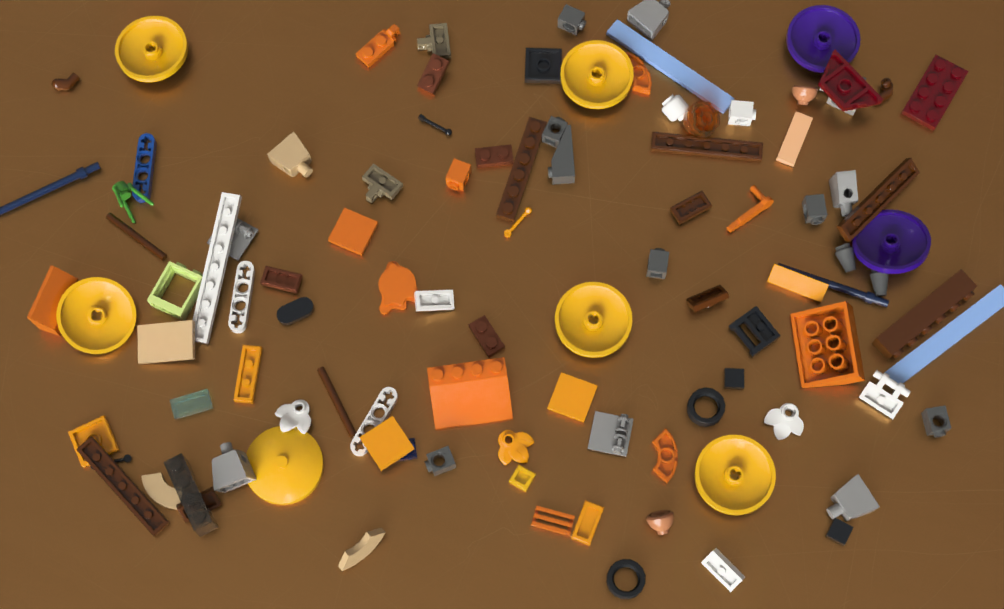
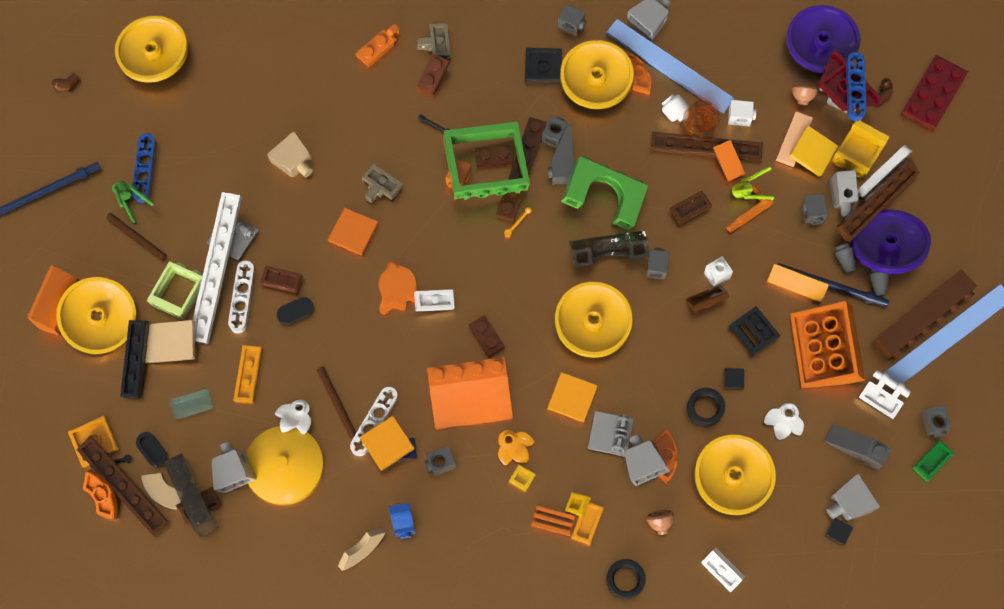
none -> orange tile [83,469,118,519]
none -> black tile [120,320,150,398]
none -> black tile [136,432,168,468]
none -> blue arch [389,503,416,539]
none -> bright green window [443,121,530,200]
none -> bright green arch [561,156,648,230]
none -> yellow tile [565,492,591,517]
none -> clear smoke arch [569,230,649,268]
none -> light grey torso [625,435,670,486]
none -> white brick [704,256,733,287]
none -> orange tile [713,140,745,182]
none -> lime plant [732,166,775,200]
none -> yellow tile [789,126,838,177]
none -> dark grey slope [824,424,891,471]
none -> yellow panel [832,121,889,179]
none -> blue beam [846,52,866,121]
none -> white beam [858,145,912,199]
none -> green tile [912,440,955,482]

